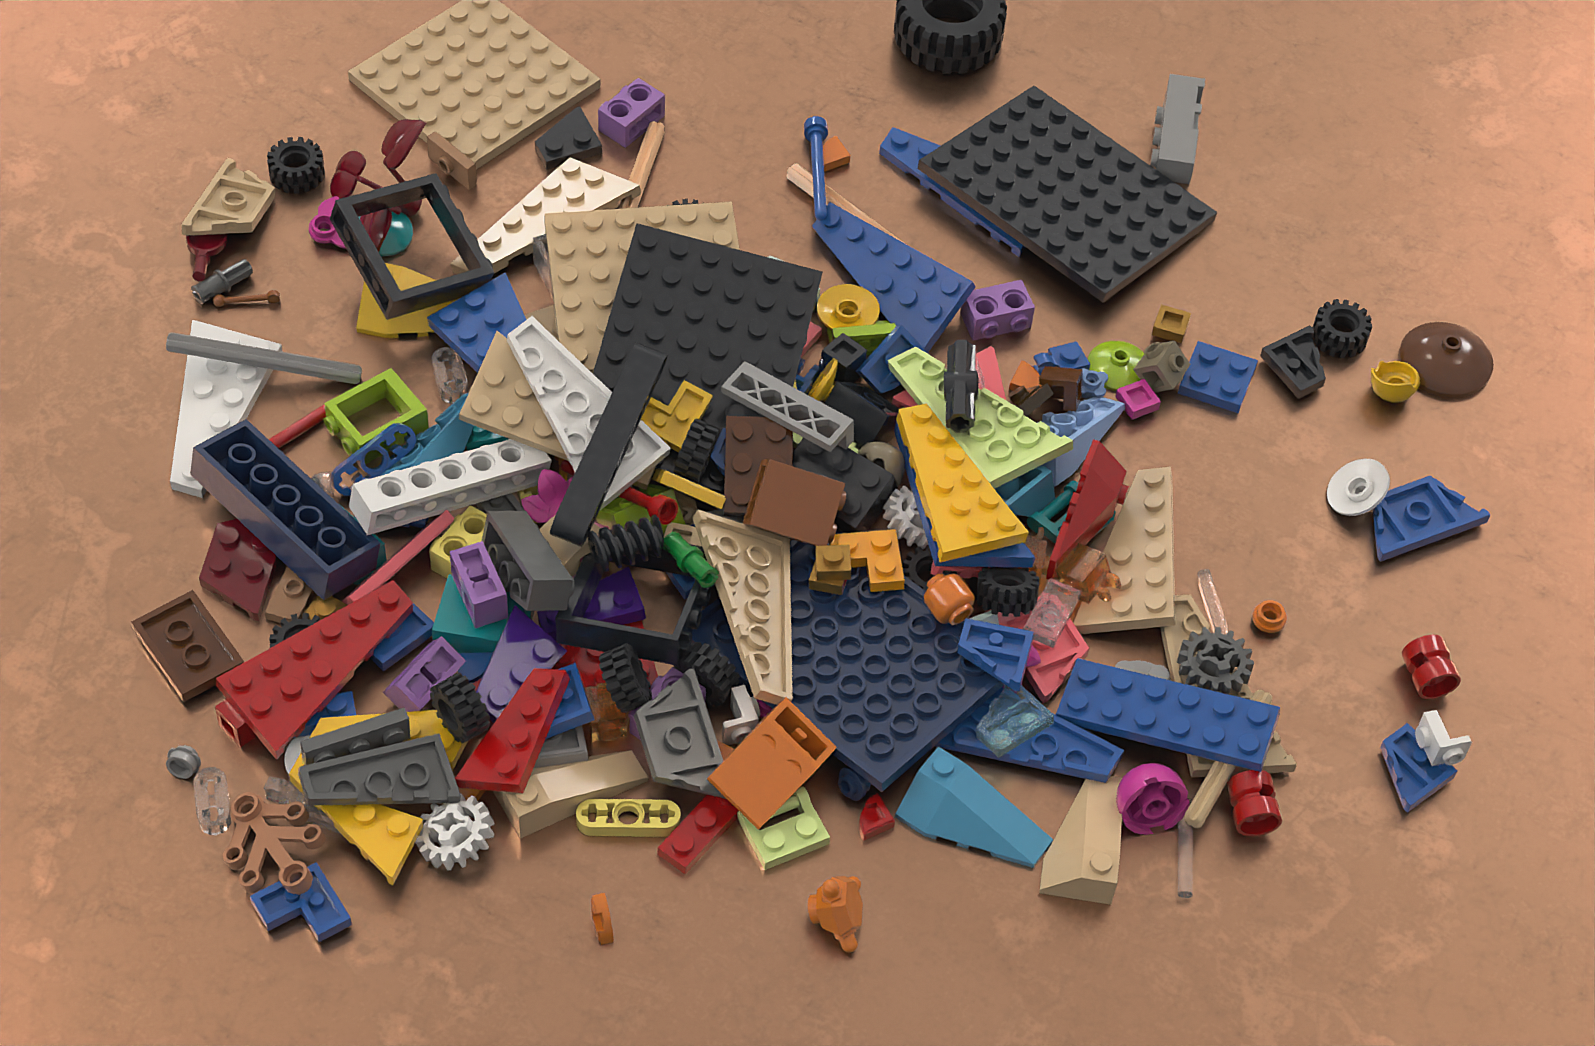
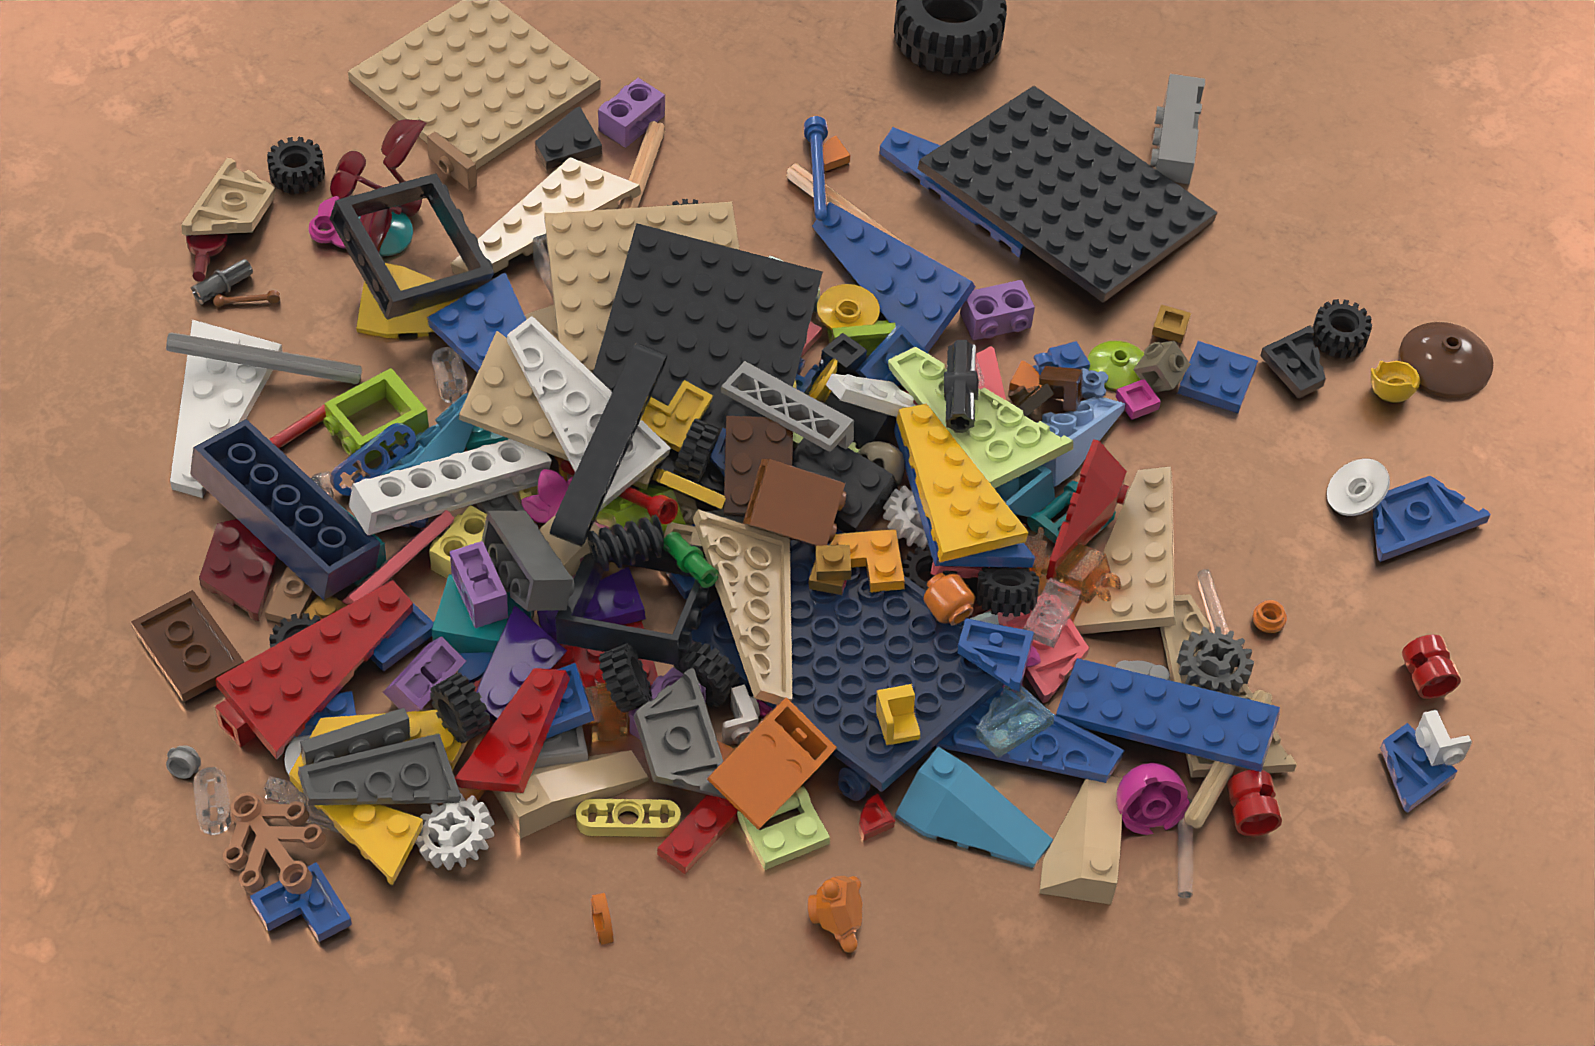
none -> white wing [826,374,916,417]
none -> yellow panel [876,684,920,745]

